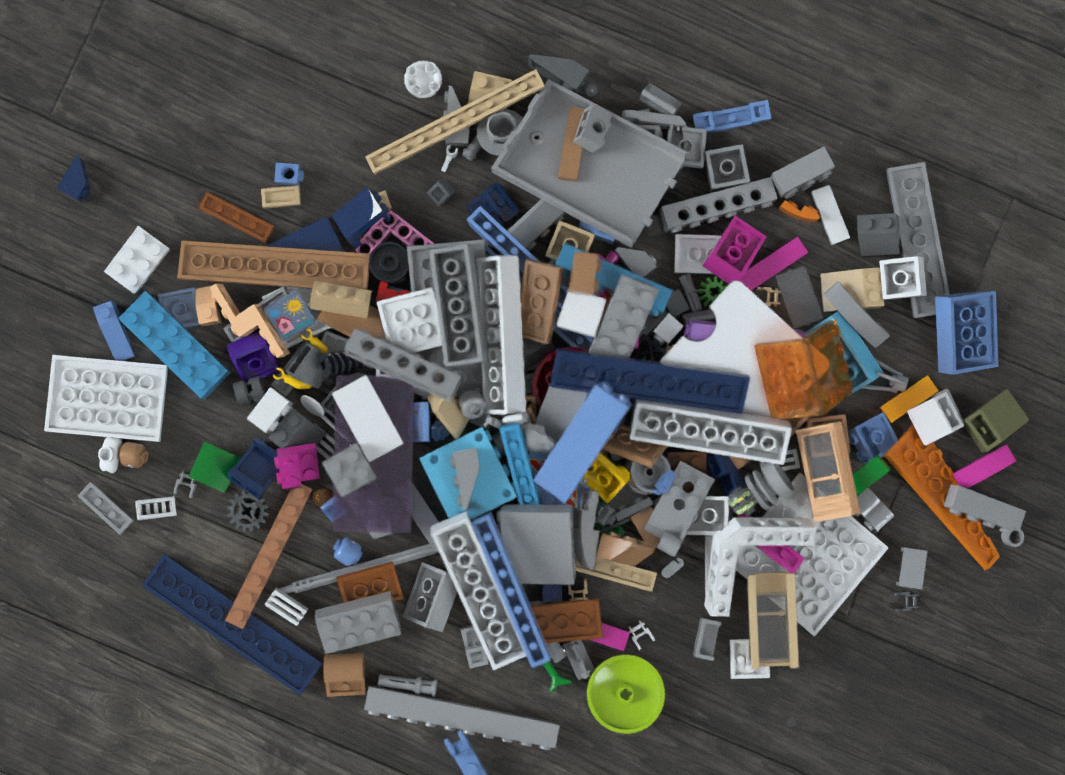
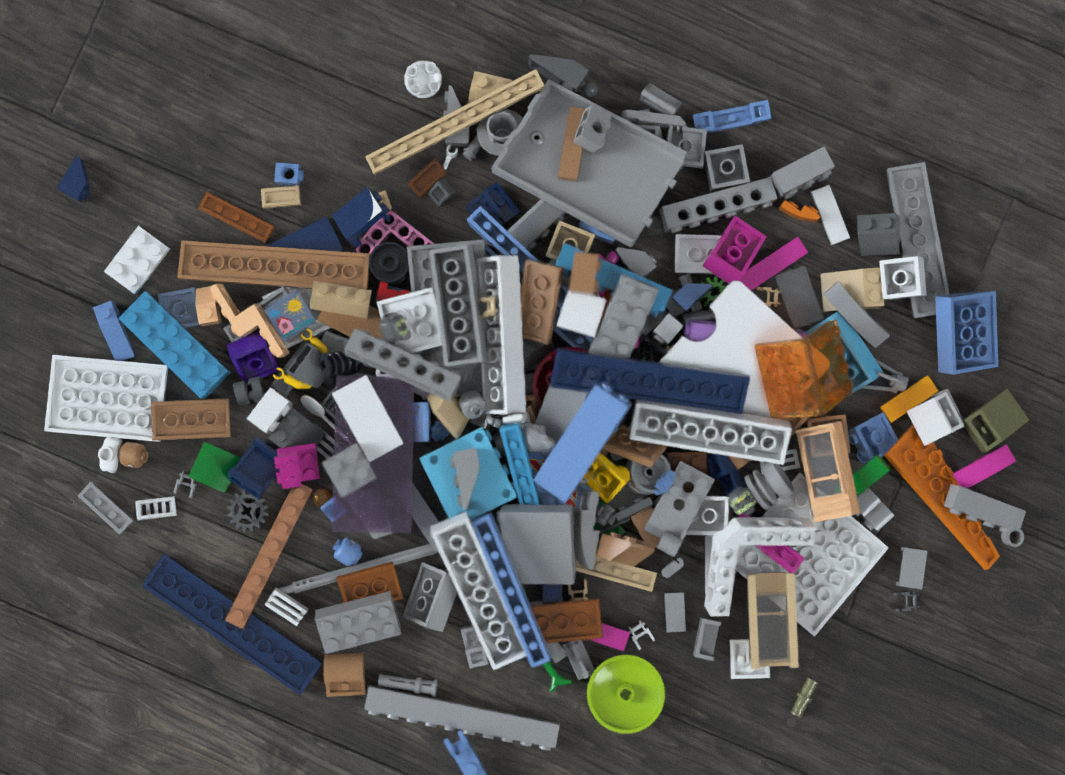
none -> medium nougat tile [151,399,231,441]
none -> dark grey head [379,312,408,343]
none -> reddish brown tile [407,158,448,198]
none -> tan piece [478,296,499,318]
none -> light grey tile [664,592,686,632]
none -> medium blue slope [673,284,713,311]
none -> olive pin [790,677,818,718]

